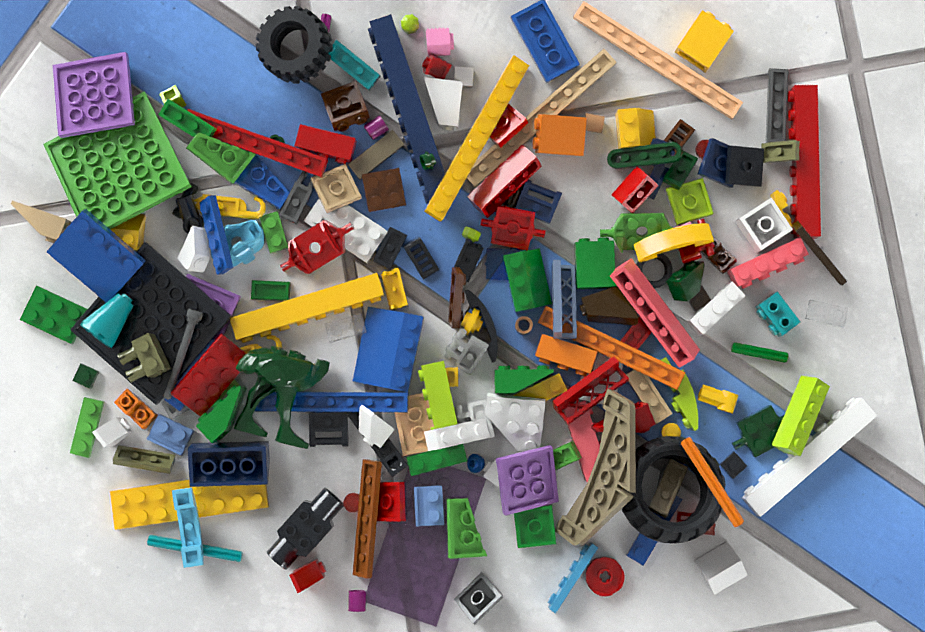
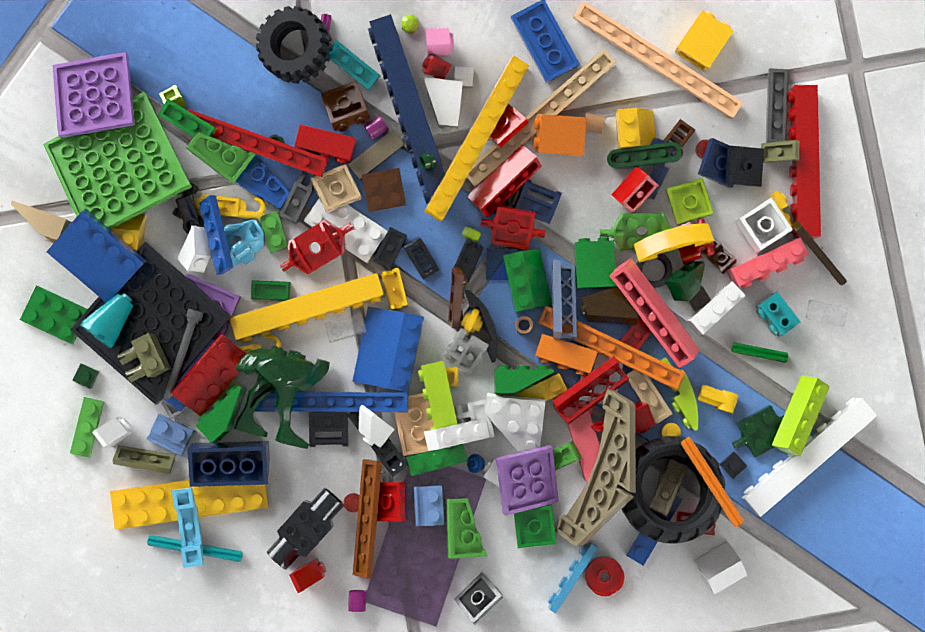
orange slope [114,388,158,430] -> none
dark green plate [662,150,698,190] -> none

